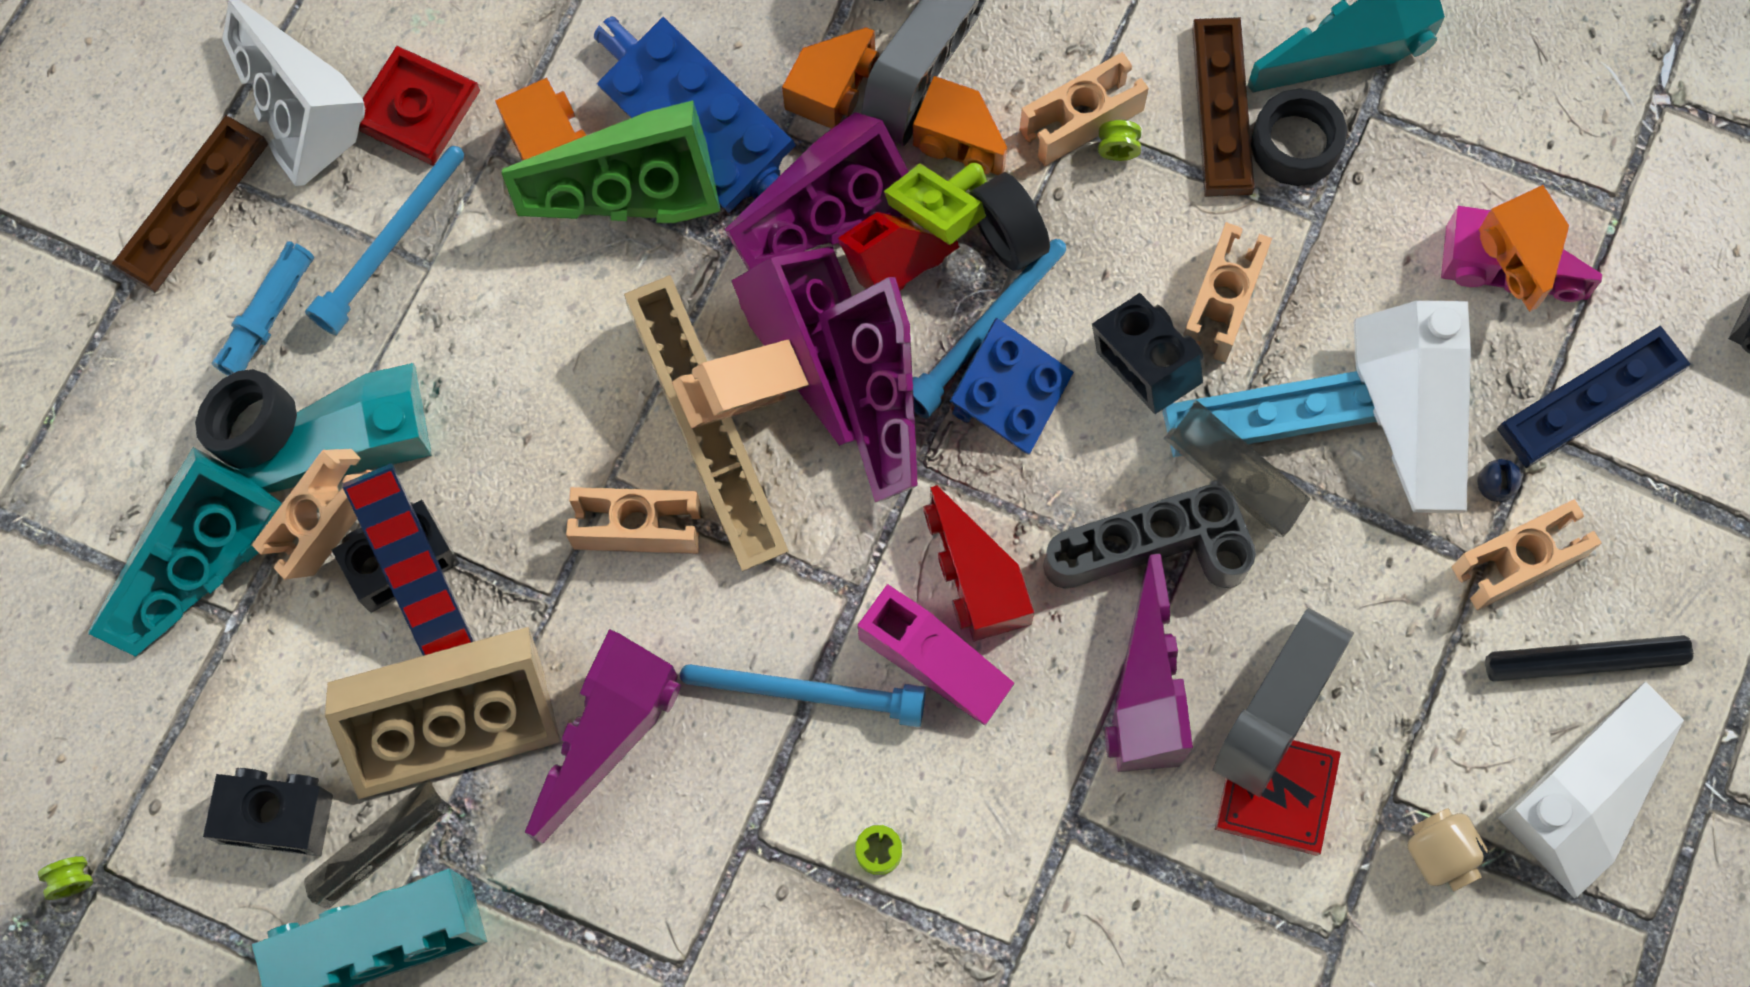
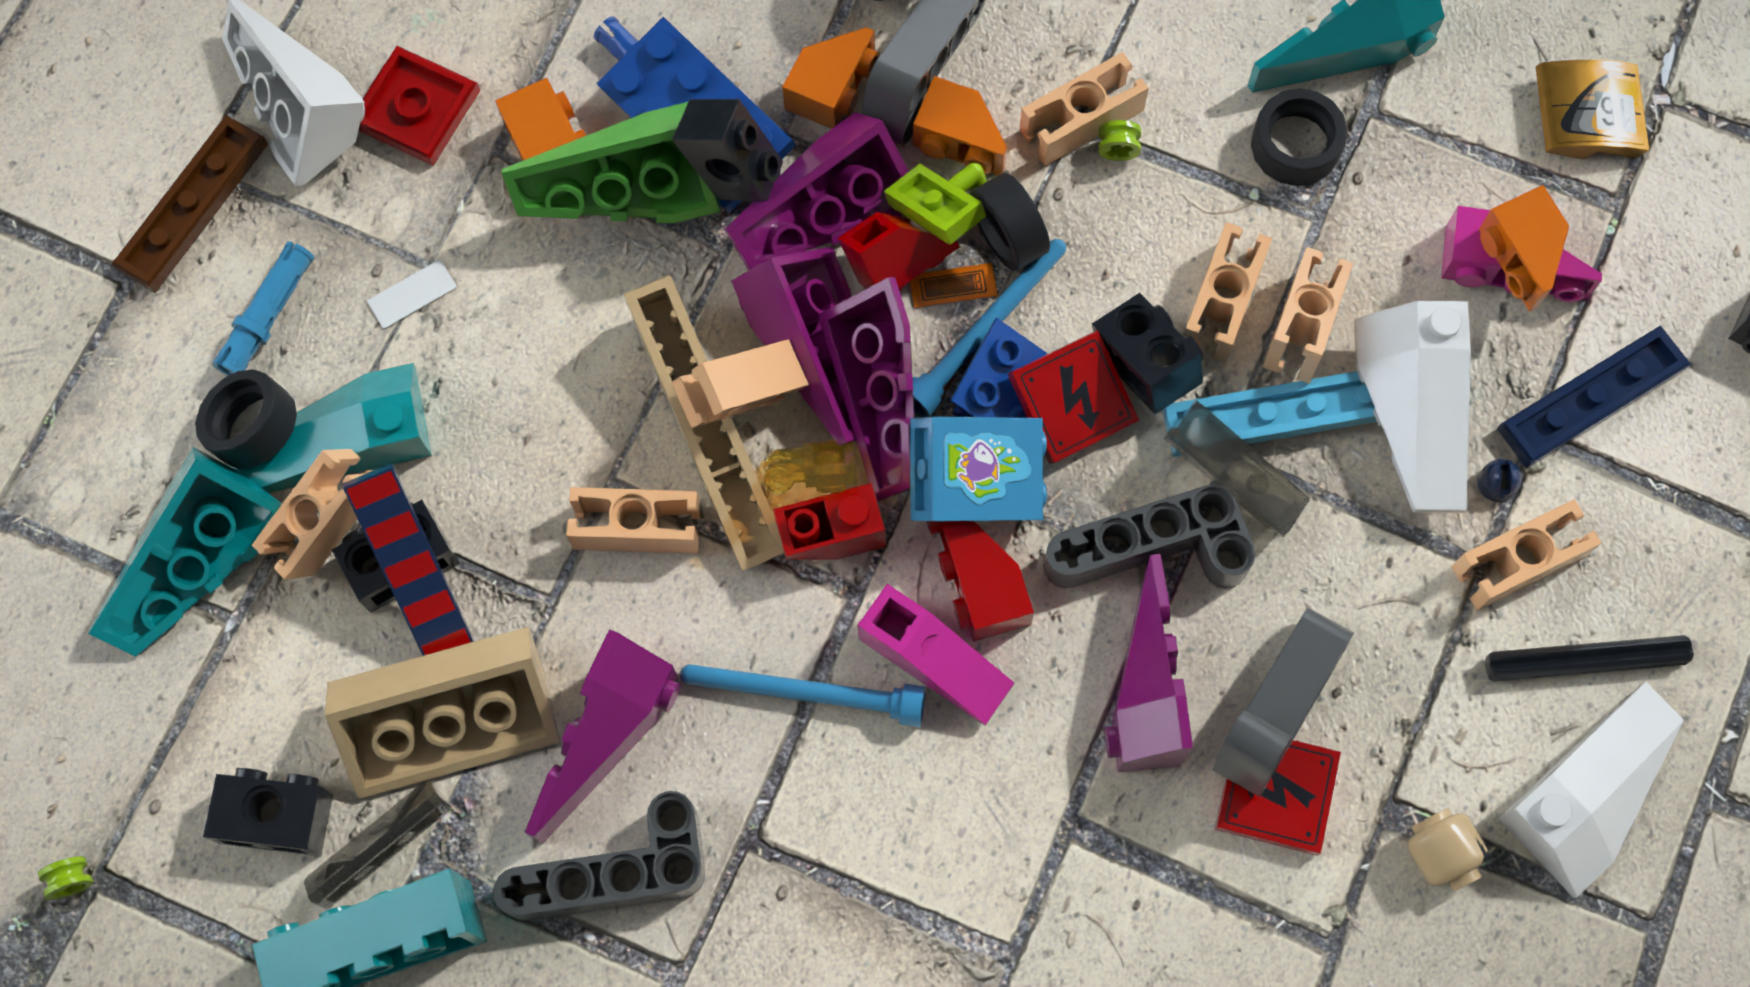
dark azure piece [305,146,464,335] -> none
lime bush [855,825,902,875] -> none
reddish brown tile [1192,17,1255,197] -> none
none -> white sticker [367,259,457,329]
none -> dark grey beam [493,791,706,921]
none -> black brick [672,99,783,201]
none -> clear yellow plate [764,441,858,494]
none -> red slope [773,483,886,560]
none -> sticker [910,263,998,308]
none -> dark azure panel [910,417,1047,521]
none -> red tile [1007,330,1139,464]
none -> light nougat piece [1262,247,1353,384]
none -> pearl gold slope [1535,60,1649,159]

